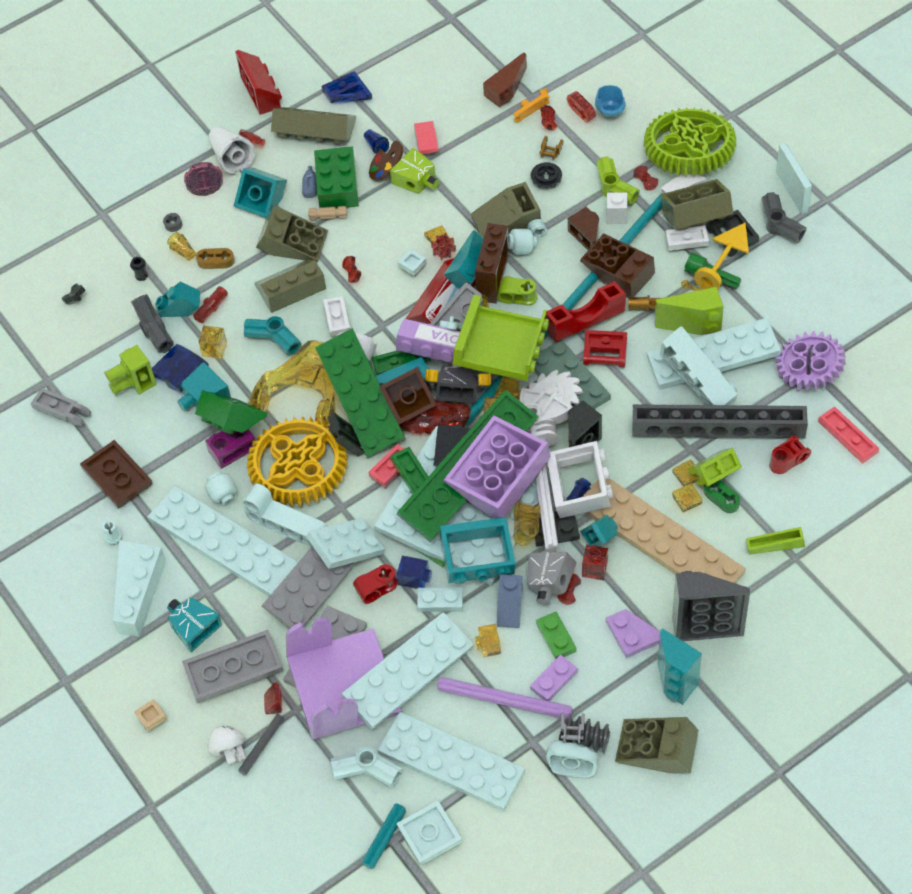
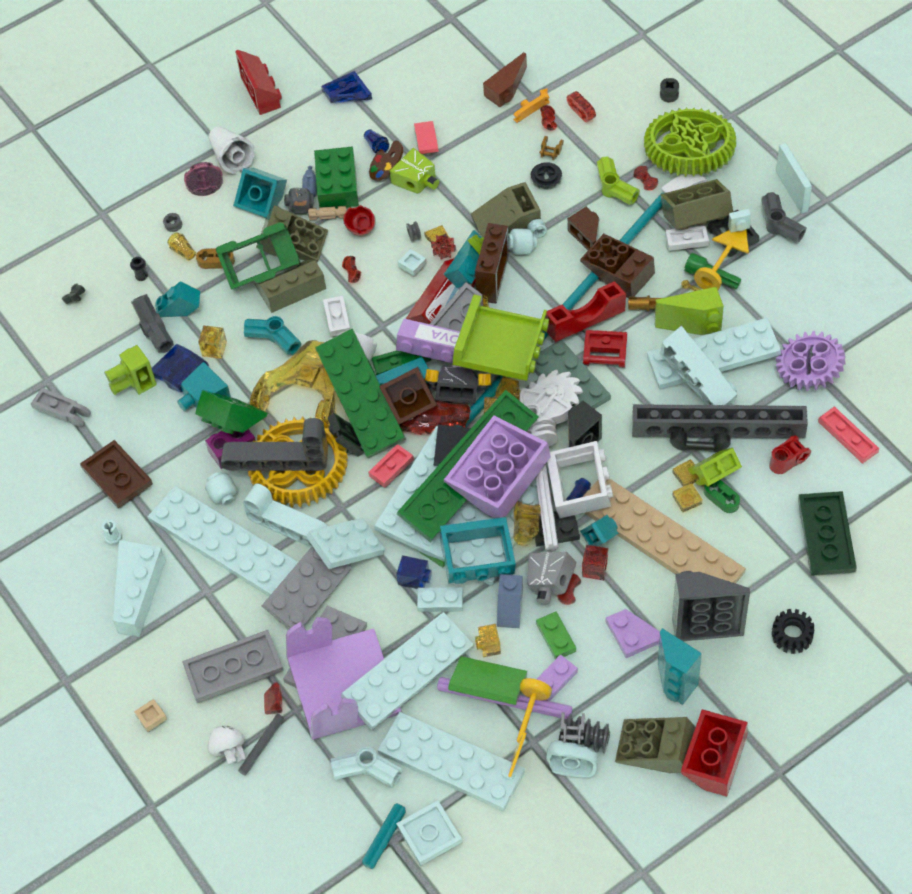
teal torso [167,598,222,653] -> none
clear red pin [193,286,228,323] -> none
clear red piece [239,129,265,145] -> none
olive slope [271,107,356,143] -> none
red piece [353,564,398,604] -> none
green tile [390,447,428,495] -> none
light aqua piece [439,316,463,330] -> none
lime piece [497,276,538,306] -> none
dark azure hair [595,85,626,117] -> none
white brick [607,193,627,224] -> none
lime piece [746,527,805,554] -> none
none -> green piece [216,222,301,290]
none -> dark grey beam [221,418,328,471]
none -> dark grey head [284,188,314,214]
none -> red hair [344,205,376,236]
none -> dark grey bush [406,221,421,241]
none -> bright green tile [448,656,527,705]
none -> lime tile [467,235,484,255]
none -> yellow piece [508,678,552,777]
none -> pearl dark grey wheel [660,78,679,103]
none -> pearl dark grey bar [670,431,731,452]
none -> red slope [681,709,748,797]
none -> light aqua plate [728,209,751,233]
none -> black tyre [772,609,815,654]
none -> dark green plate [798,491,857,576]

